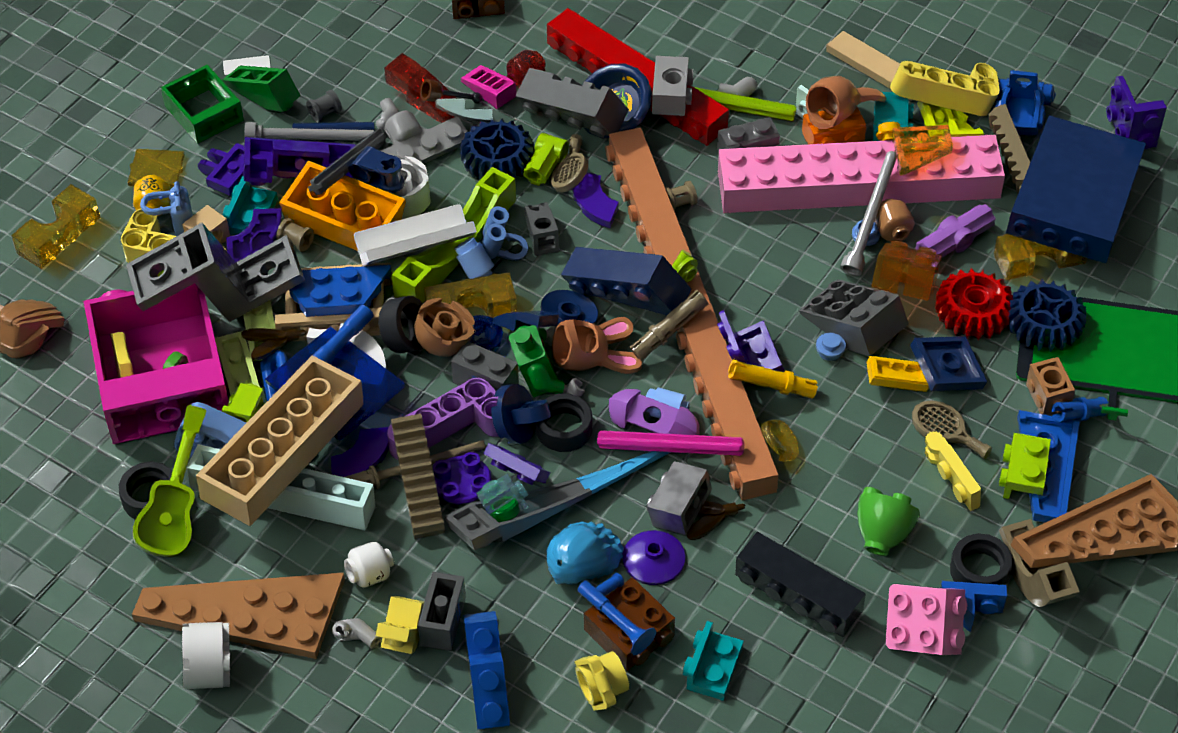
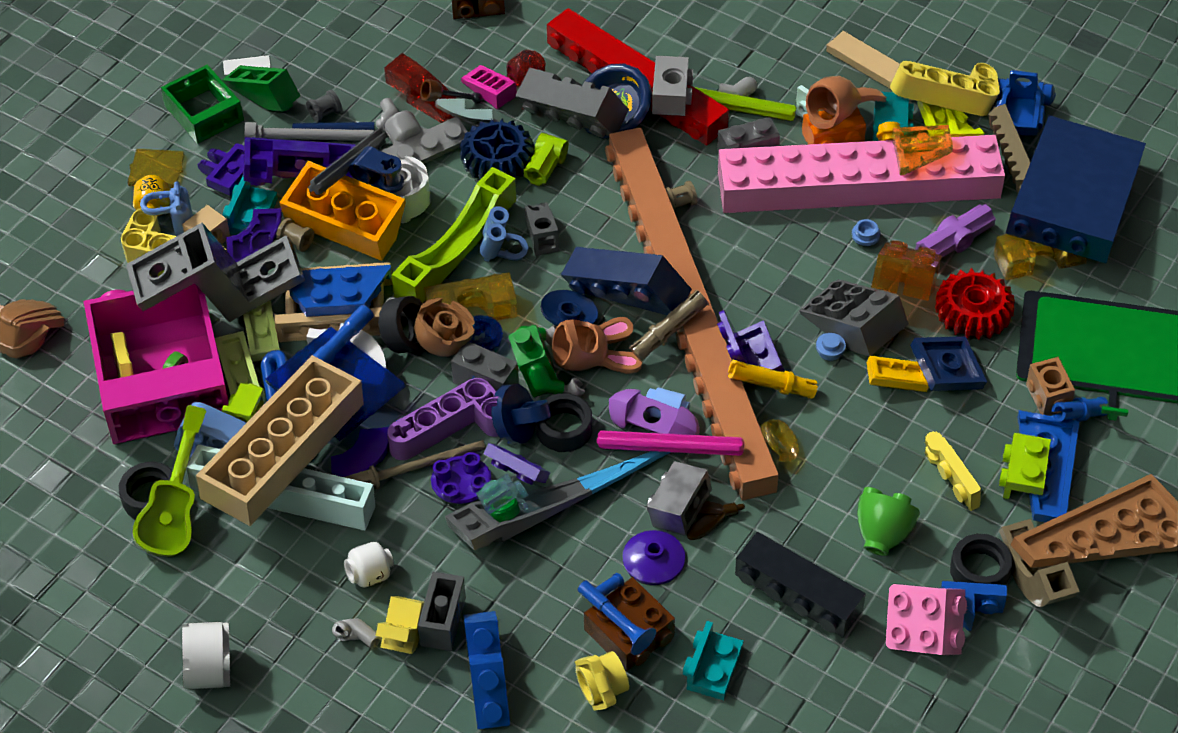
clear yellow arch [11,184,100,269] -> none
medium nougat wing [132,573,345,659] -> none
dark brown piece [241,328,306,360] -> none
white panel [353,204,477,266] -> none
dark tan gear [391,414,445,539] -> none
light blue brick [454,237,494,282] -> none
dark blue slope [493,311,559,331] -> none
dark azure piece [547,521,624,584] -> none
dark tan piece [551,134,588,192] -> none
dark purple tile [572,172,619,228] -> none
lime plate [672,250,698,282] -> none
light grey piece [840,151,897,276] -> none
medium nougat head [874,199,915,241] -> none
dark tan piece [912,400,992,459] -> none
dark blue gear [1008,279,1087,352] -> none
dark purple bracket [1106,76,1167,149] -> none

